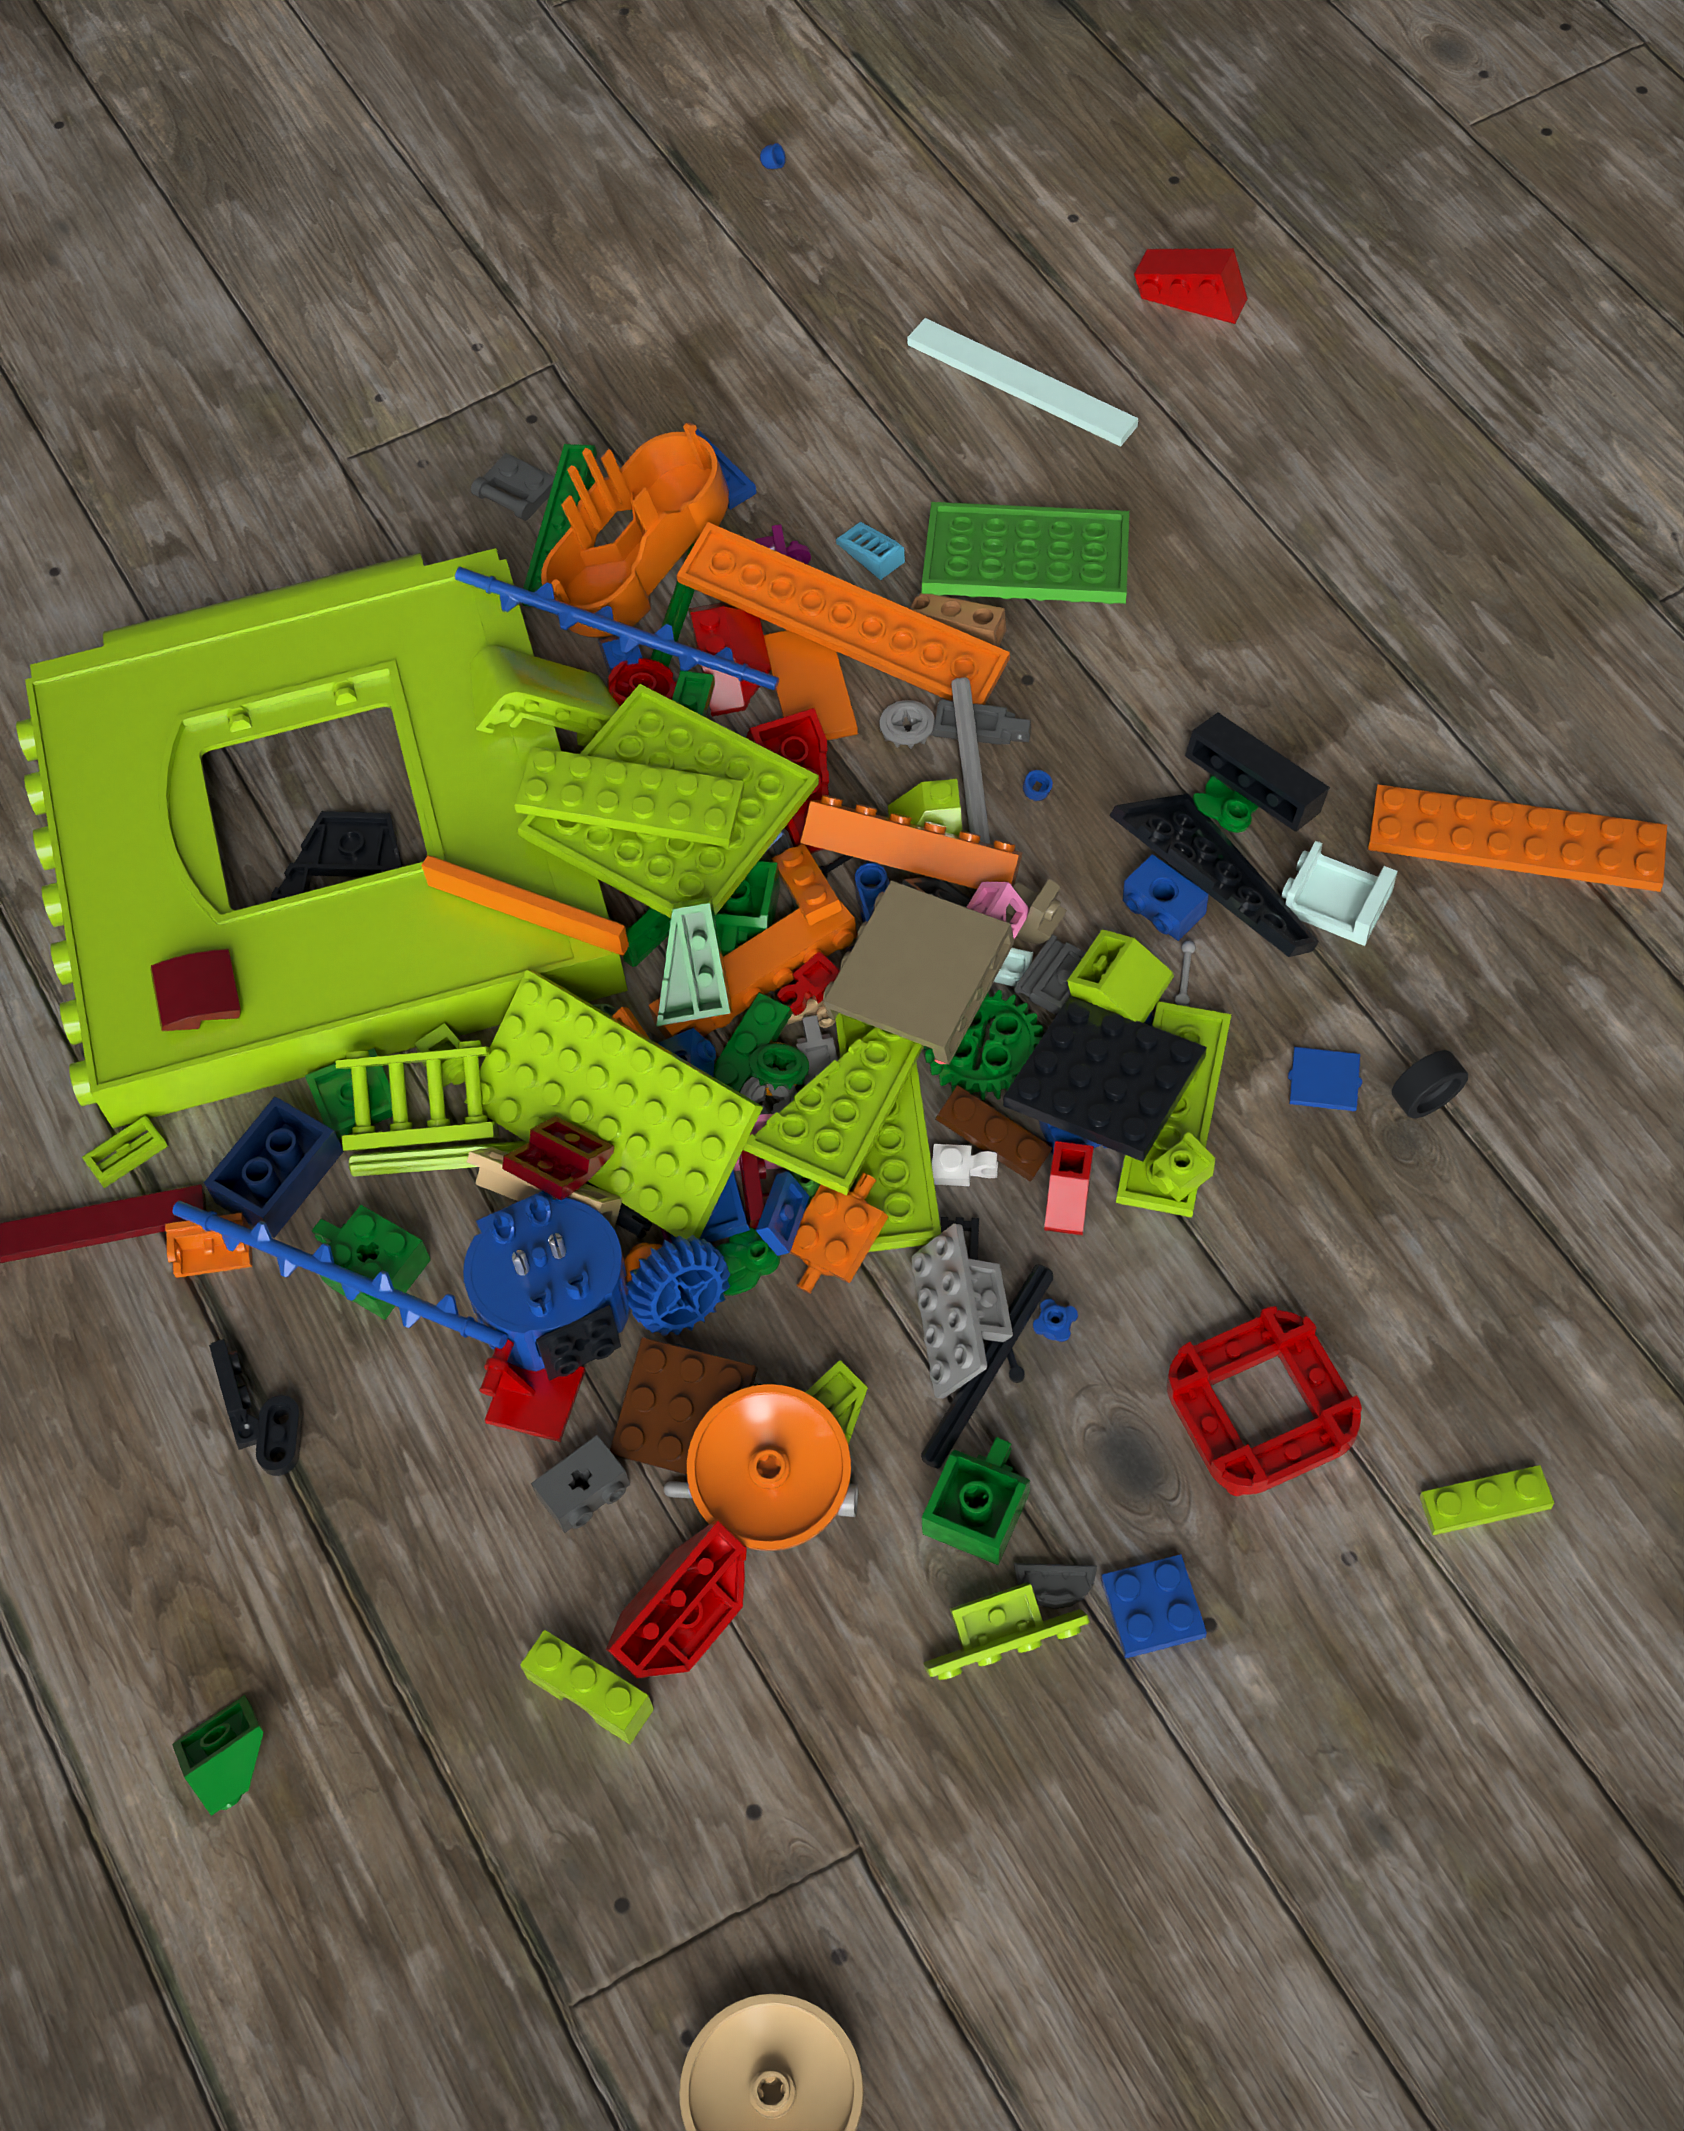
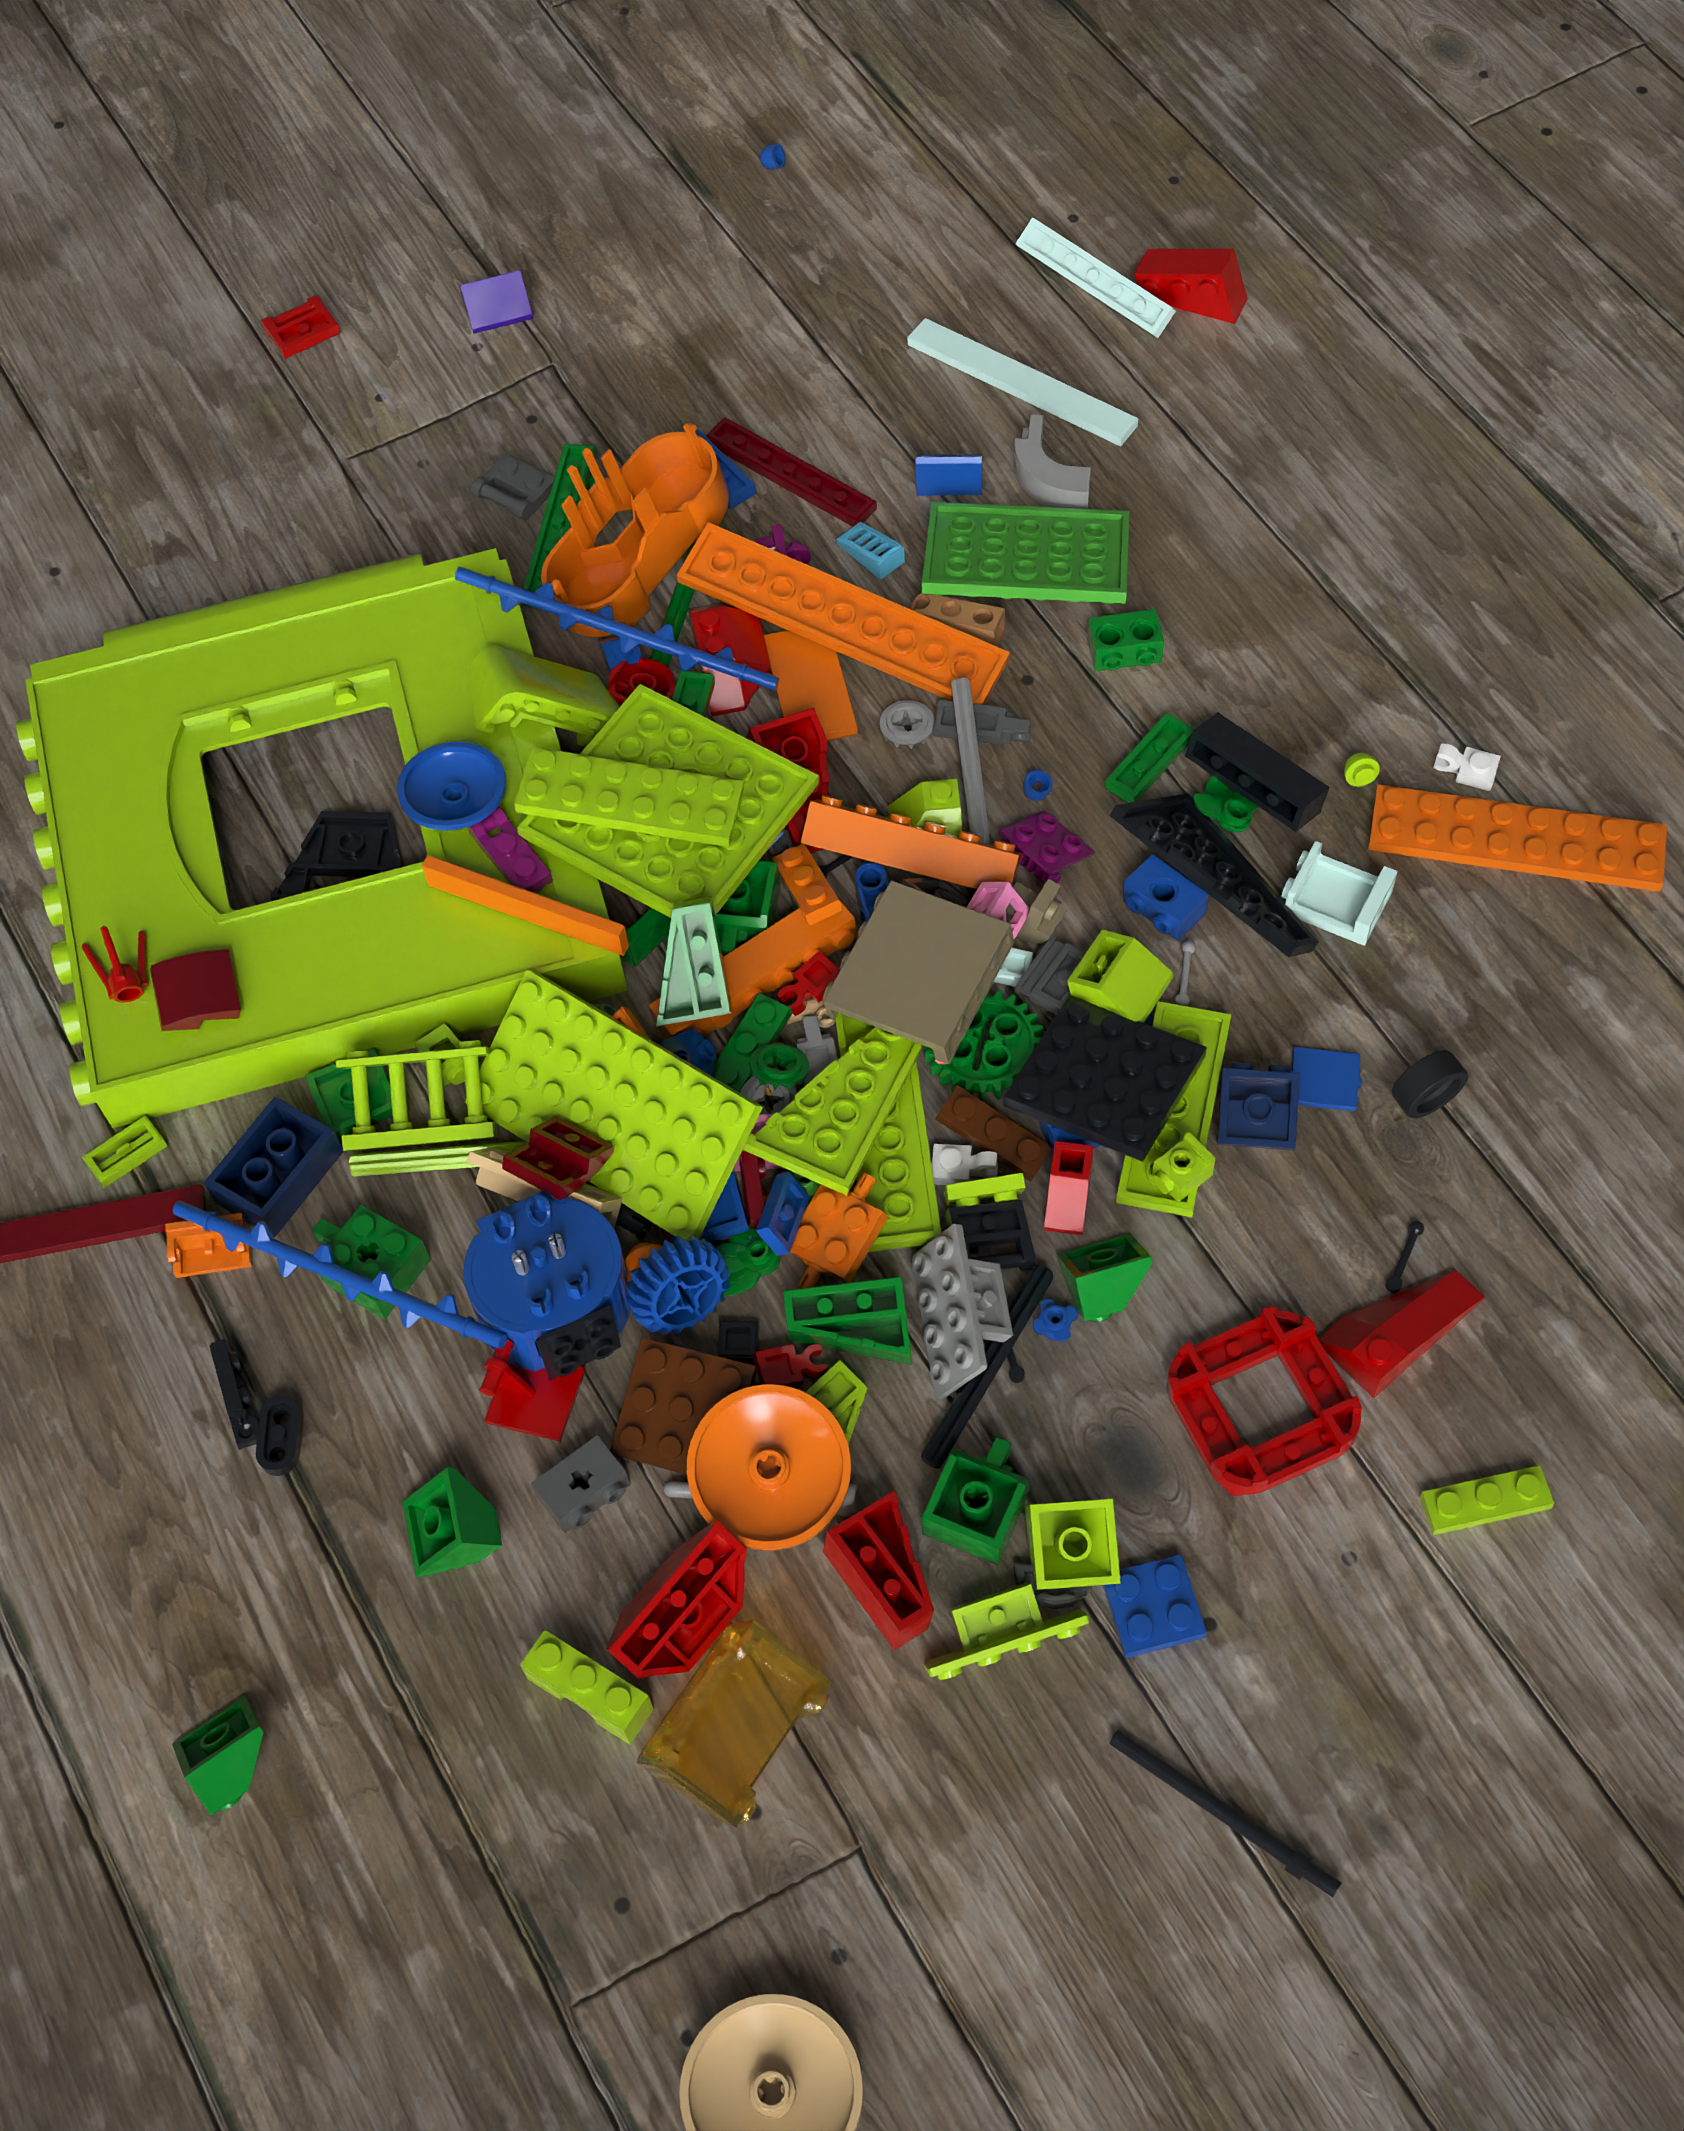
none -> red plant [81,926,149,1003]
none -> red plate [260,295,340,359]
none -> blue dish [397,742,506,831]
none -> green slope [402,1467,502,1577]
none -> slope [459,270,533,334]
none -> magenta plate [467,807,553,893]
none -> clear yellow windscreen [637,1620,833,1828]
none -> dark red tile [706,417,877,527]
none -> black tile [718,1321,760,1363]
none -> red plate [753,1344,828,1388]
none -> green wedge [783,1277,912,1365]
none -> red wedge [823,1490,934,1651]
none -> blue slope [916,454,982,496]
none -> lime plate [944,1173,1026,1207]
none -> black plate [945,1200,1036,1271]
none -> magenta hinge [999,811,1095,885]
none -> light grey arch [1014,415,1091,509]
none -> light aqua plate [1015,217,1176,338]
none -> lime slope [1025,1499,1121,1590]
none -> green slope [1056,1232,1153,1322]
none -> green brick [1087,609,1164,672]
none -> green plate [1105,713,1195,803]
none -> black bar [1109,1730,1342,1898]
none -> dark blue plate [1217,1062,1300,1151]
none -> red wedge [1318,1270,1485,1398]
none -> lime plate [1344,753,1380,787]
none -> black hinge [1385,1221,1424,1293]
none -> white plate [1433,743,1501,791]

